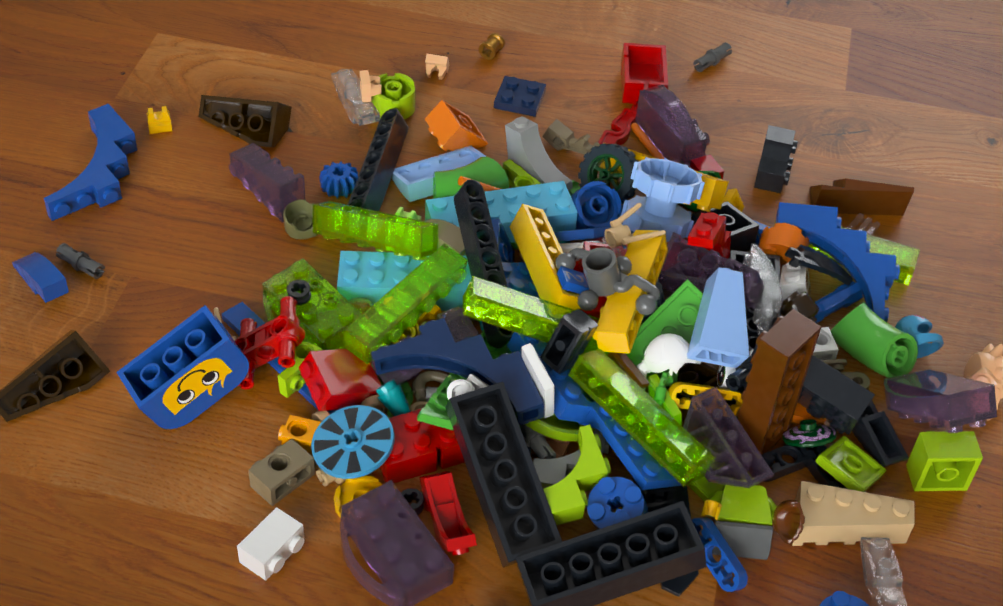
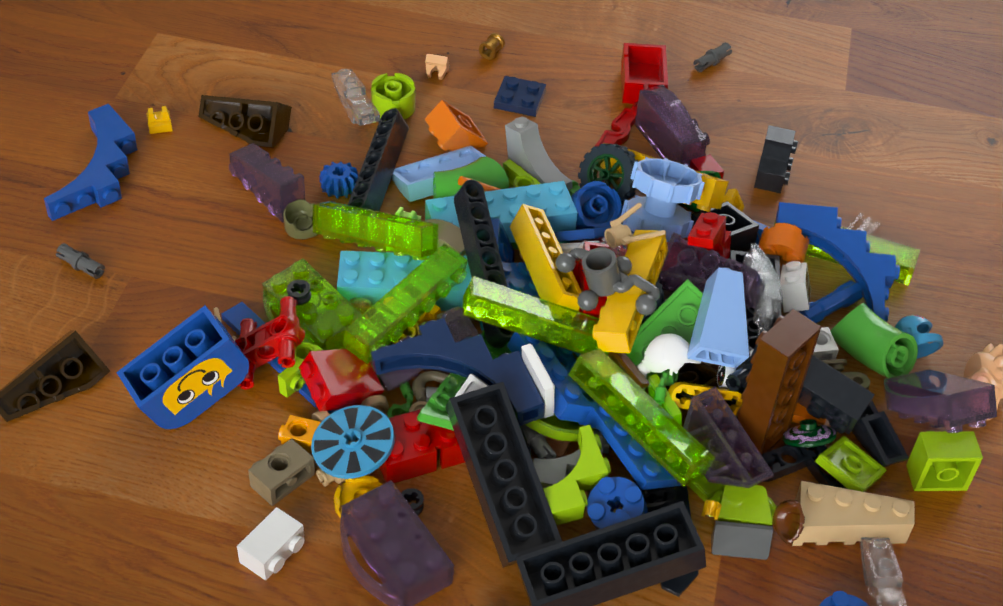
blue slope [12,252,69,303] -> none
light nougat tile [359,70,382,102] -> none
teal cone [376,379,411,416] -> none
red arch [419,471,477,555] -> none
white tile [447,379,475,400] -> none
black brick [540,309,598,374] -> none
dark tan piece [542,119,600,155] -> none
blue tile [557,266,589,294] -> none
orange bar [631,123,664,159] -> none
blue beam [691,517,748,592] -> none
dark brown head [781,291,819,322] -> none
black piece [784,245,853,285] -> none
reddish brown slope [809,178,914,216] -> none

